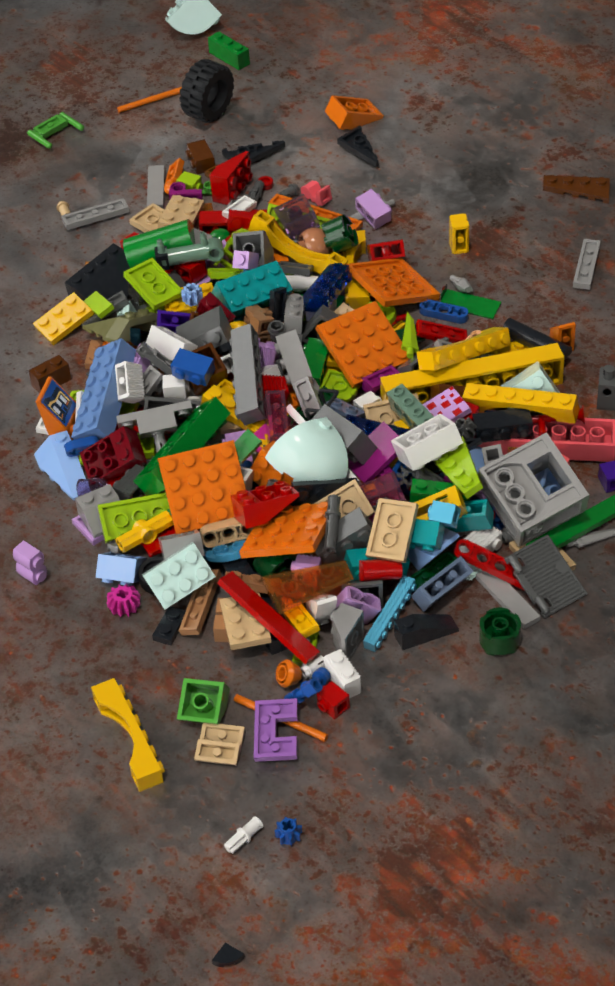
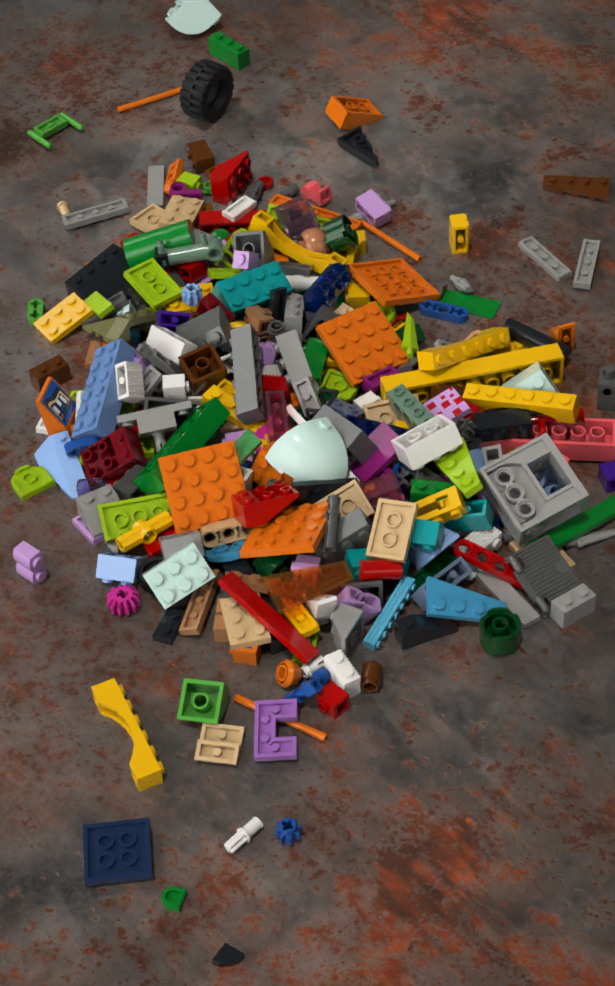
blue brick [170,348,215,386] -> none
black wing [222,140,285,164] -> none
red brick [227,209,256,231] -> none
red brick [367,239,405,261] -> none
red tile [416,319,468,343] -> none
medium azure brick [428,500,461,528] -> none
none -> lime tile [11,465,56,501]
none -> bright green beam [27,298,45,326]
none -> dark blue plate [83,818,153,886]
none -> green tile [161,887,188,913]
none -> orange brick [229,645,262,666]
none -> orange piece [361,219,422,263]
none -> reddish brown brick [361,660,383,692]
none -> dark azure wing [426,576,507,622]
none -> light grey tile [518,236,573,283]
none -> light grey brick [550,583,596,629]

